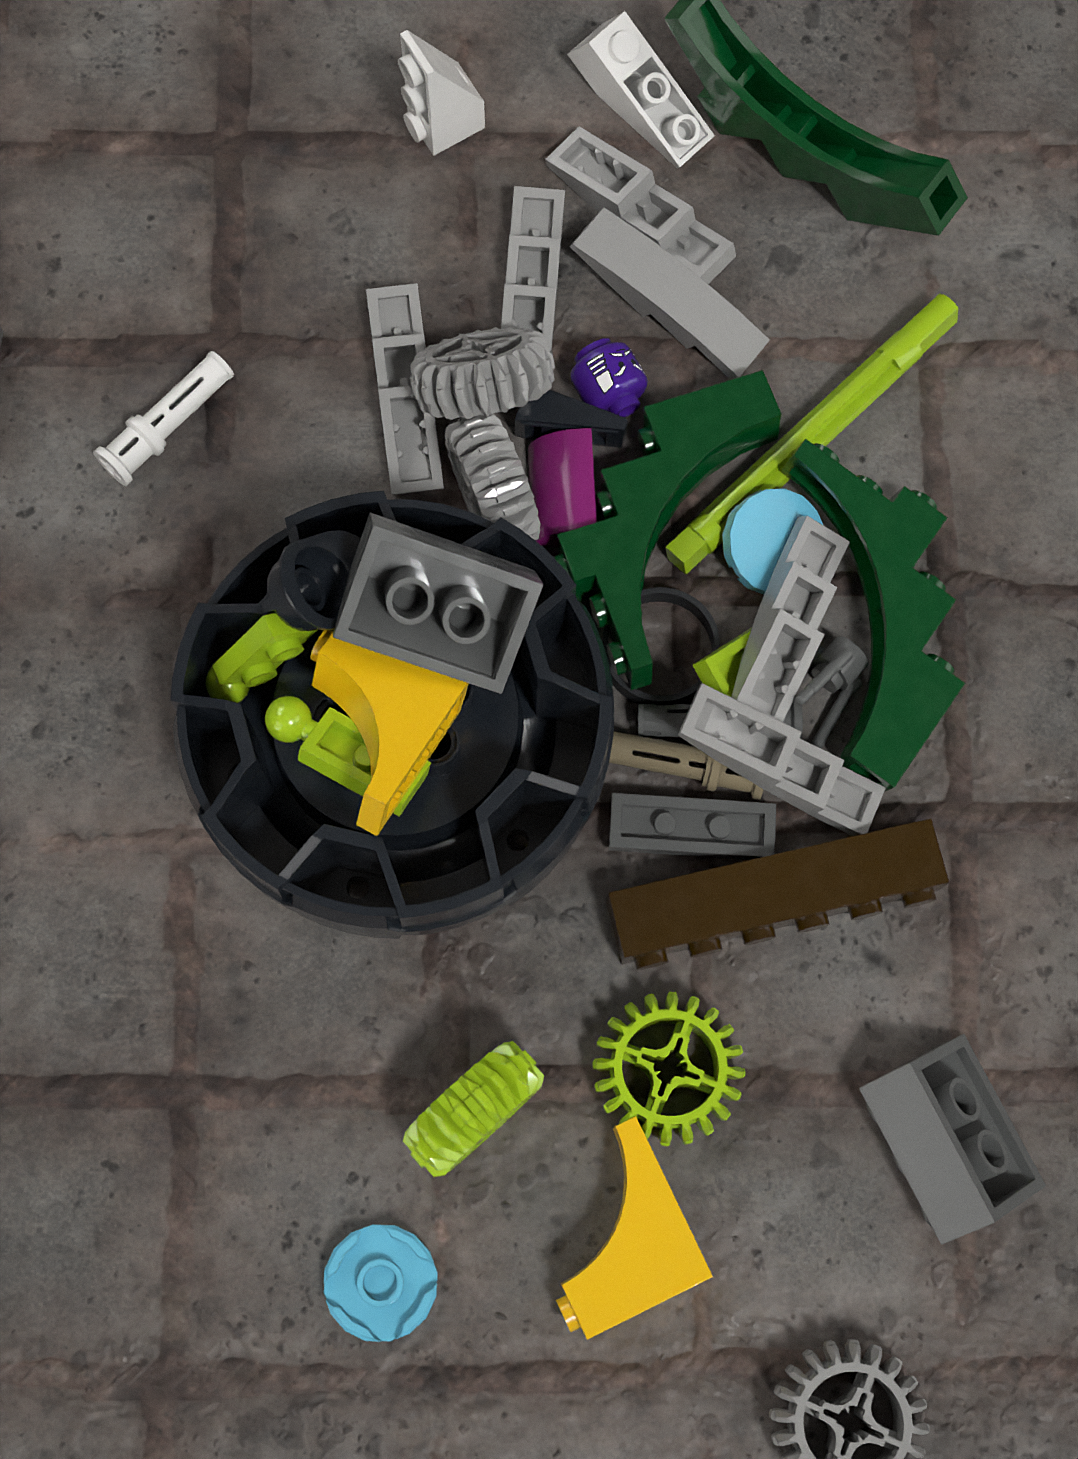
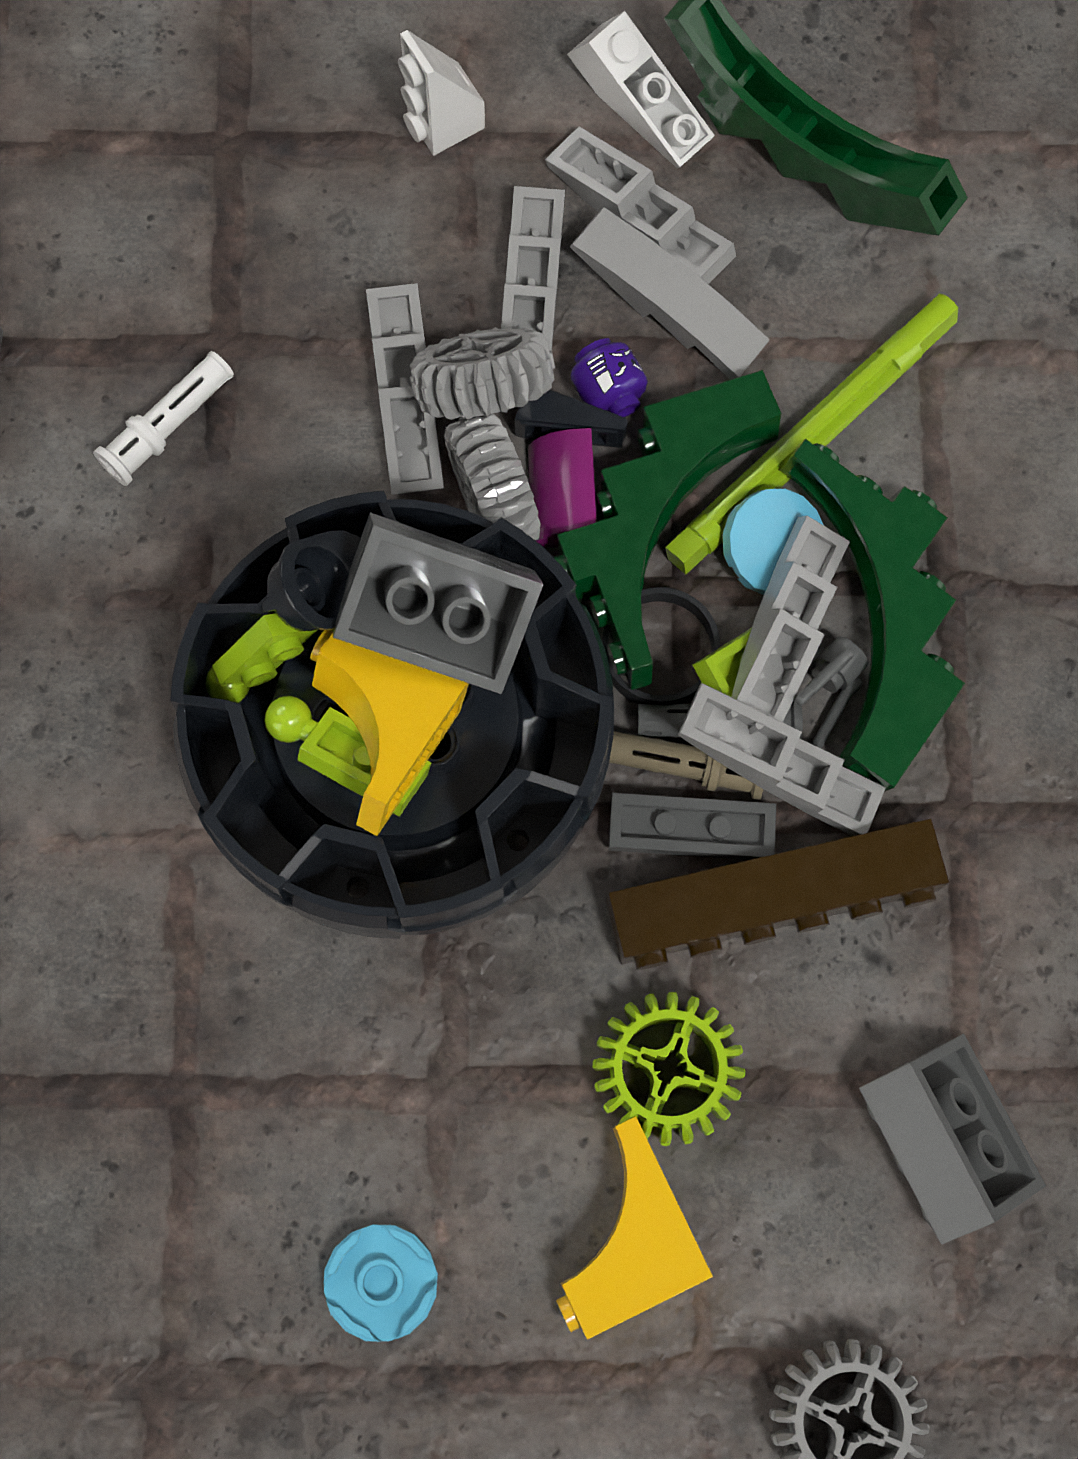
lime gear [403,1041,544,1177] -> none

